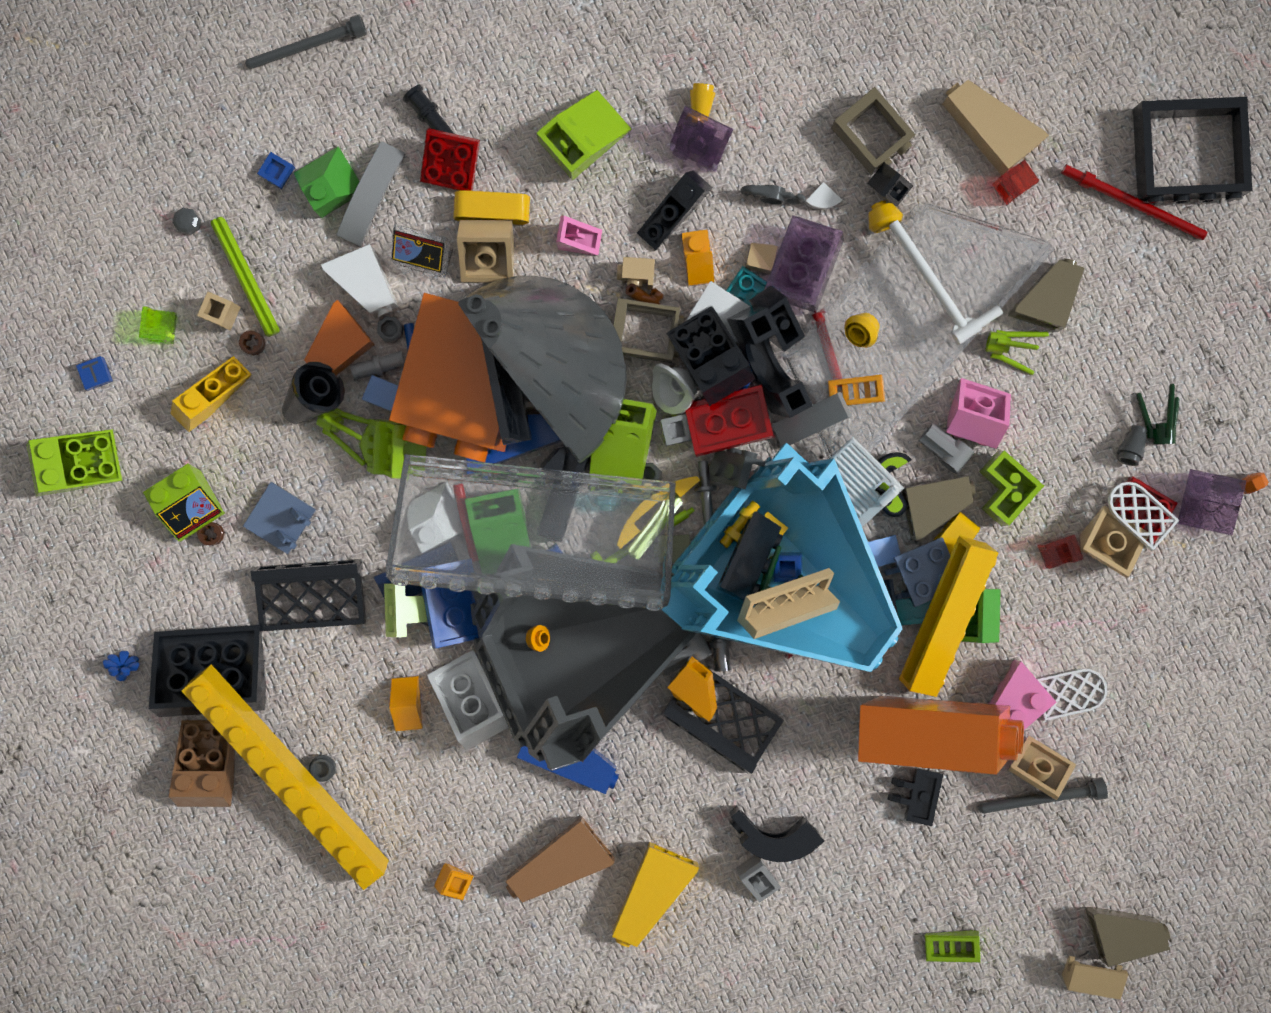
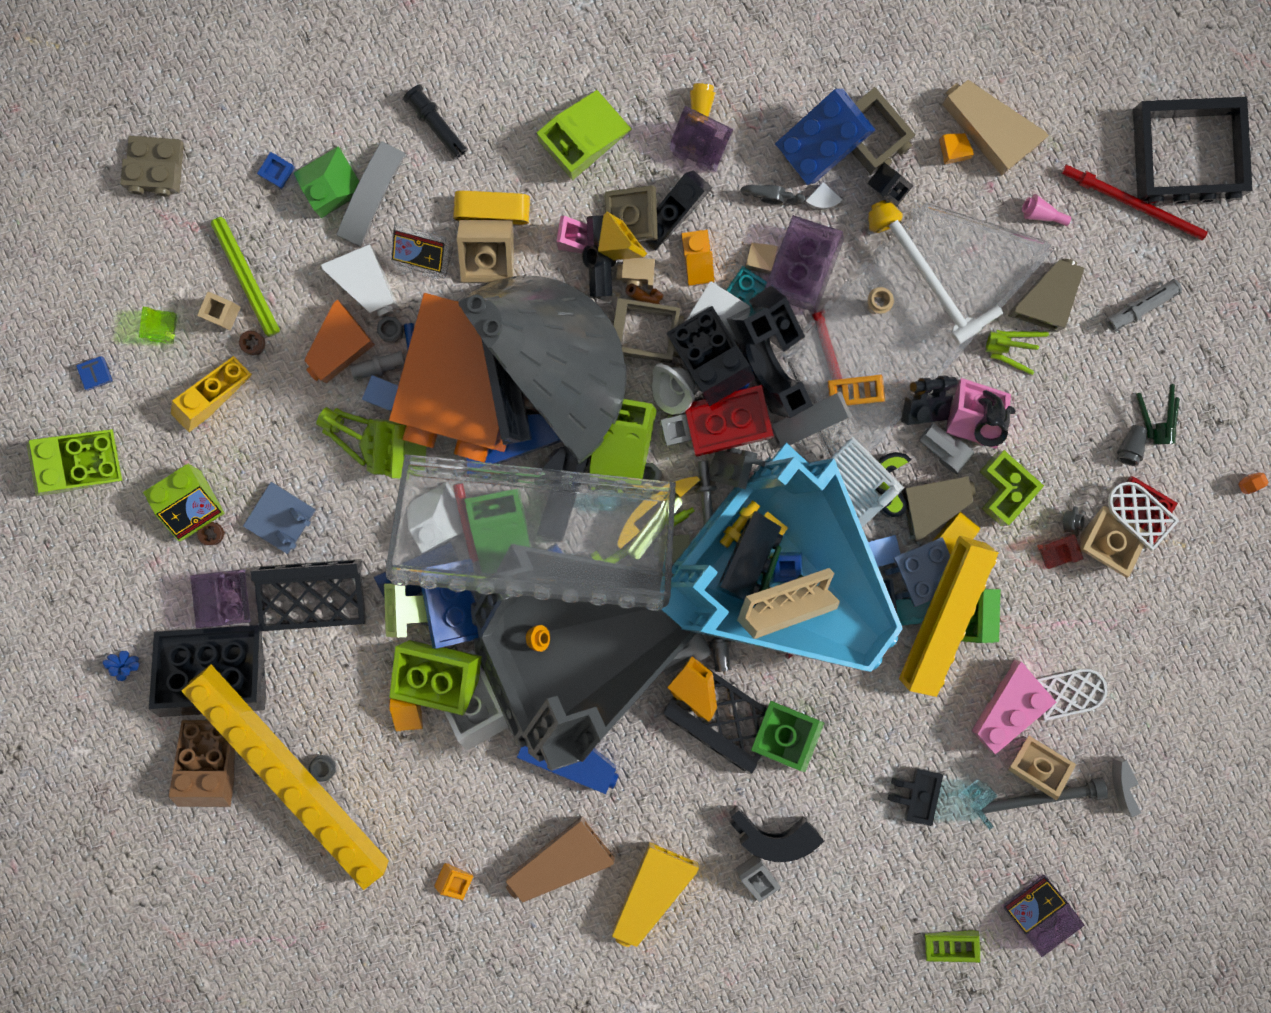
dark grey tile [173,208,201,235] -> none
dark grey piece [245,14,367,69] -> none
black cone [282,362,345,424] -> none
red tile [420,128,480,191] -> none
yellow cone [844,313,880,348] -> none
orange brick [858,696,1024,775] -> none
clear red panel [992,160,1039,205] -> none
tan hinge [1061,956,1128,1000] -> none
dark tan slope [1085,907,1170,967] -> none
clear purple slope [1177,469,1246,536] -> none
none -> dark tan plate [120,136,184,197]
none -> clear purple slope [190,569,250,629]
none -> lime slope [389,640,482,715]
none -> black piece [582,215,617,297]
none -> yellow slope [598,212,647,260]
none -> dark tan plate [605,185,658,242]
none -> bright green slope [751,701,824,772]
none -> blue piece [775,88,875,185]
none -> tan cone [867,287,894,315]
none -> black plate [901,375,958,425]
none -> light orange slope [939,133,974,165]
none -> clear light blue panel [957,779,998,830]
none -> black piece [974,390,1016,447]
none -> slope [1001,874,1085,957]
none -> bright pink cone [1022,194,1071,226]
none -> dark grey plate [1063,506,1084,538]
none -> light grey pin [1106,279,1182,333]
none -> light grey slope [1112,756,1141,818]

